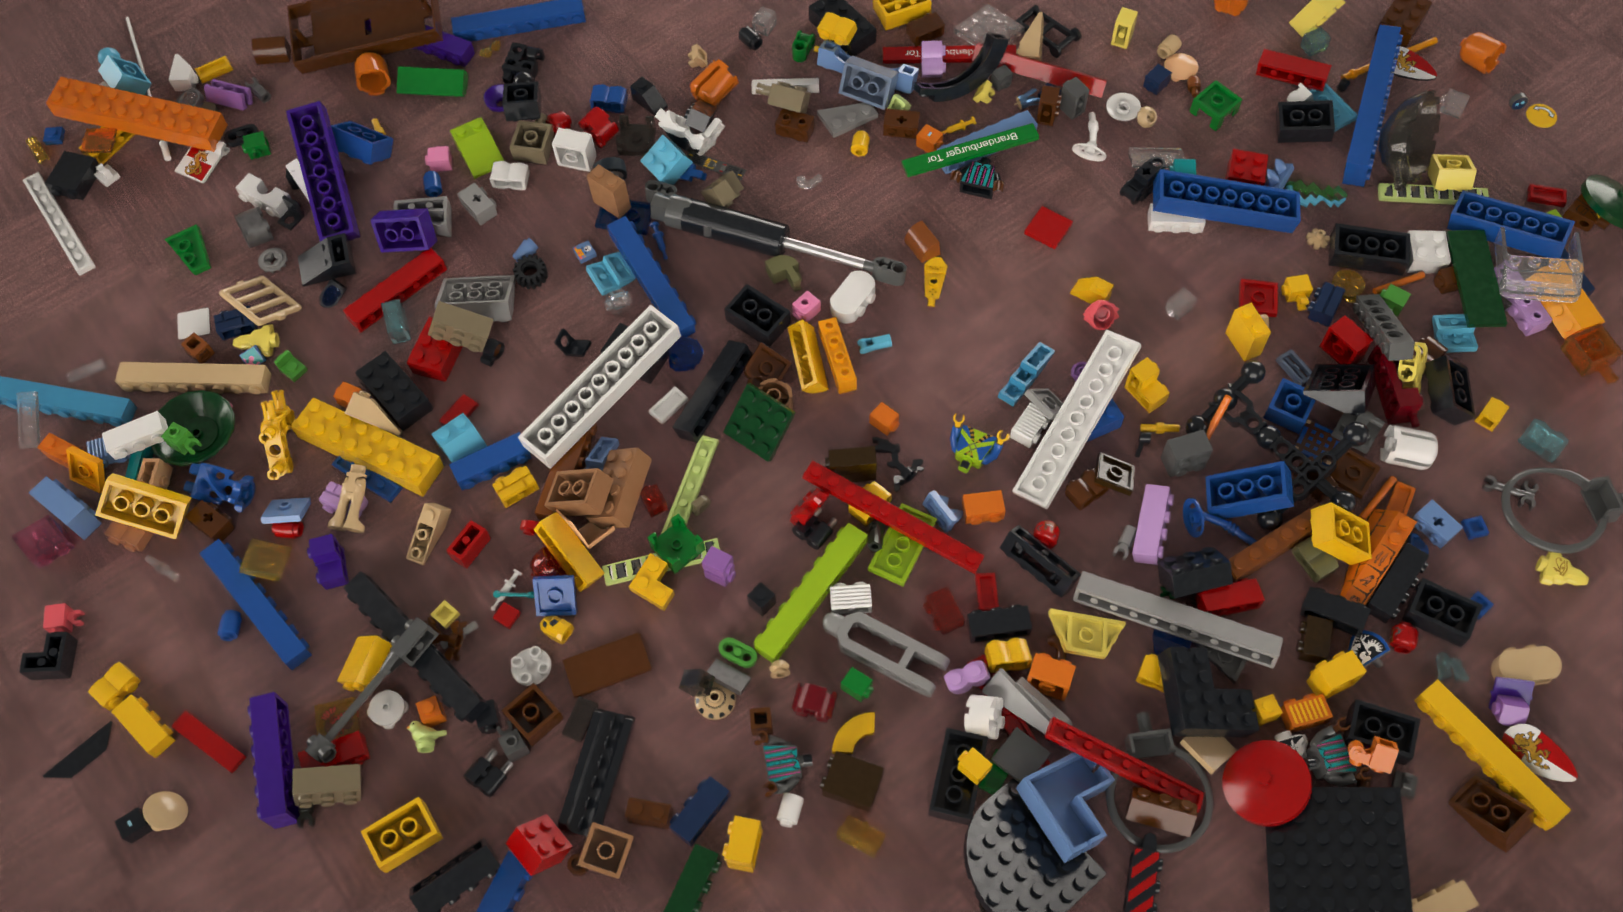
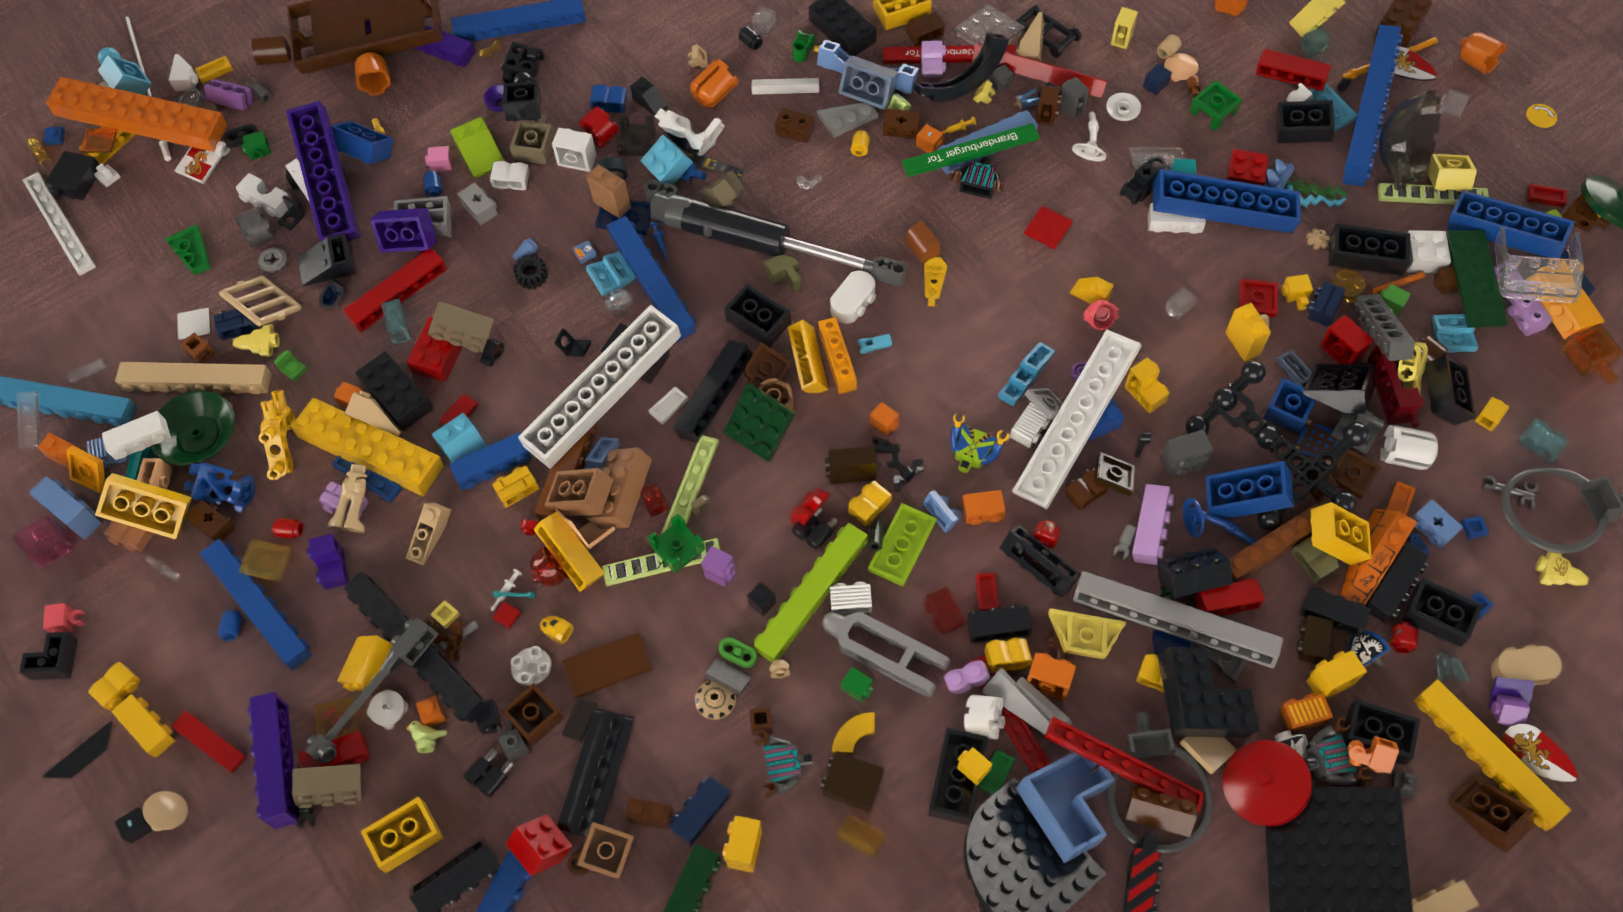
bright green brick [161,422,202,455] -> none
tile [239,345,267,365] -> none
medium blue plate [260,497,311,524] -> none
green brick [397,66,469,97] -> none
light grey slope [434,275,516,322] -> none
red brick [446,520,491,569] -> none
plate [533,575,577,616] -> none
red head [545,111,572,135] -> none
yellow brick [629,553,675,611] -> none
clear blue hat [668,336,704,372] -> none
clear smoke brick [679,669,715,696] -> none
brick [684,99,718,133] -> none
dark tan brick [756,81,811,113] -> none
white brick [777,793,804,828] -> none
dark red brick [791,683,838,723] -> none
bright pink brick [792,290,821,323] -> none
red plate [802,460,985,574] -> none
yellow brick [817,12,857,45] -> none
dark grey tile [991,727,1051,783] -> none
tan plate [1137,106,1157,128] -> none
yellow bar [1140,422,1180,434] -> none
orange bar [1206,395,1232,440] -> none
yellow brick [1252,694,1283,726] -> none
orange bar [1358,476,1397,520] -> none
tile [1509,93,1529,110] -> none

